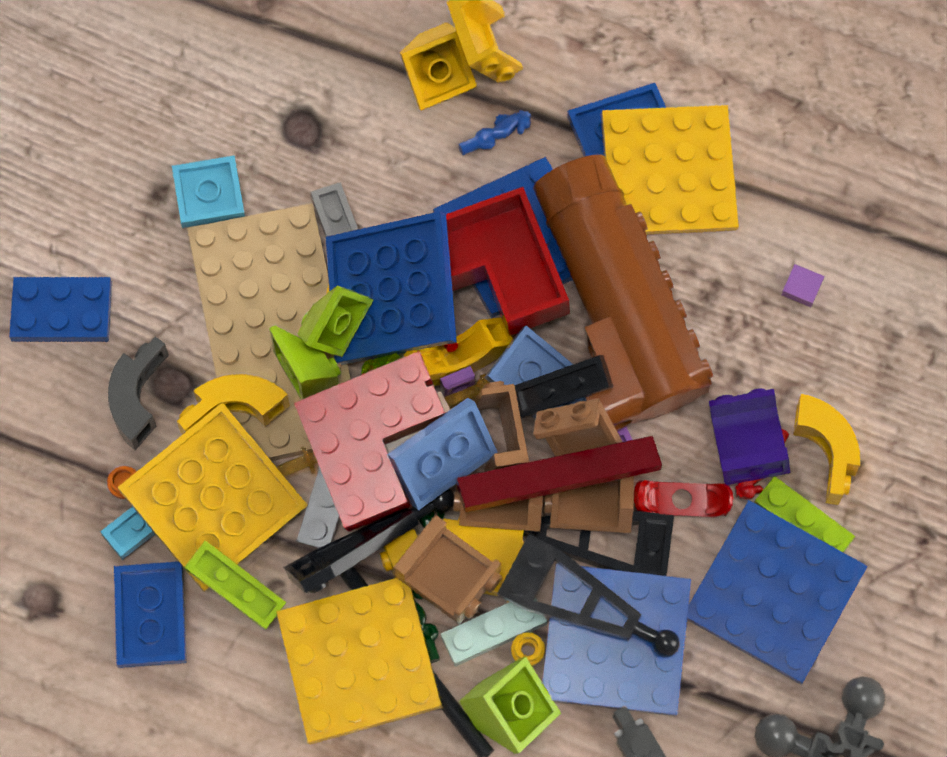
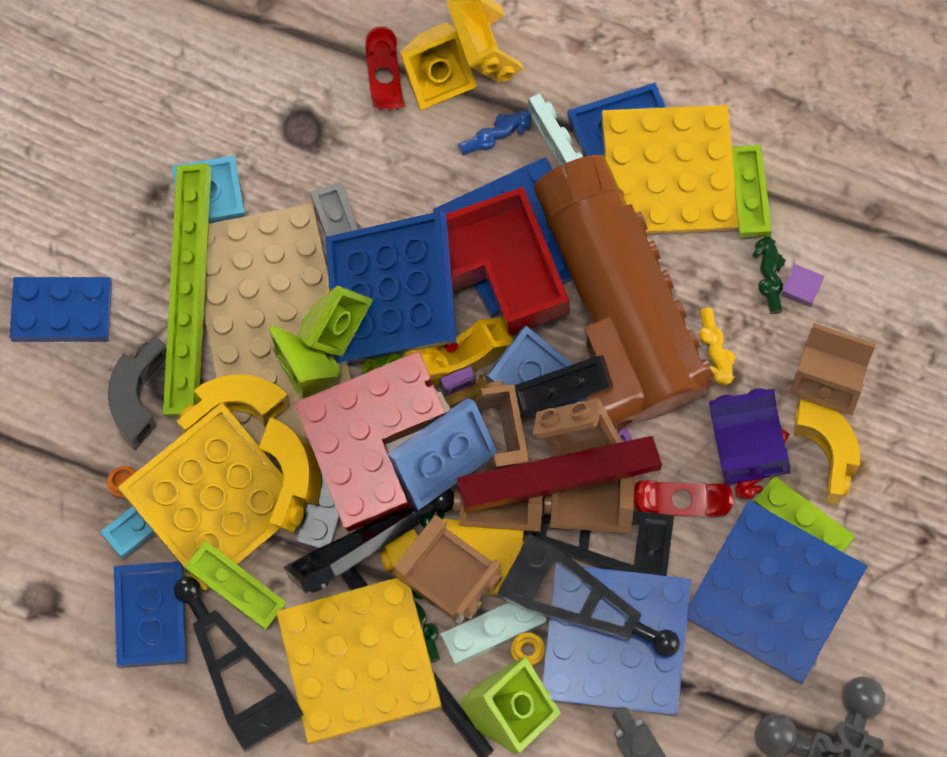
none -> lime plate [163,163,211,418]
none -> black plate [174,576,304,753]
none -> yellow arch [258,417,322,534]
none -> red piece [365,26,405,111]
none -> light aqua plate [528,93,583,166]
none -> yellow animal [699,308,736,387]
none -> lime plate [732,145,772,238]
none -> dark green animal [752,236,786,315]
none -> medium nougat panel [789,323,876,416]

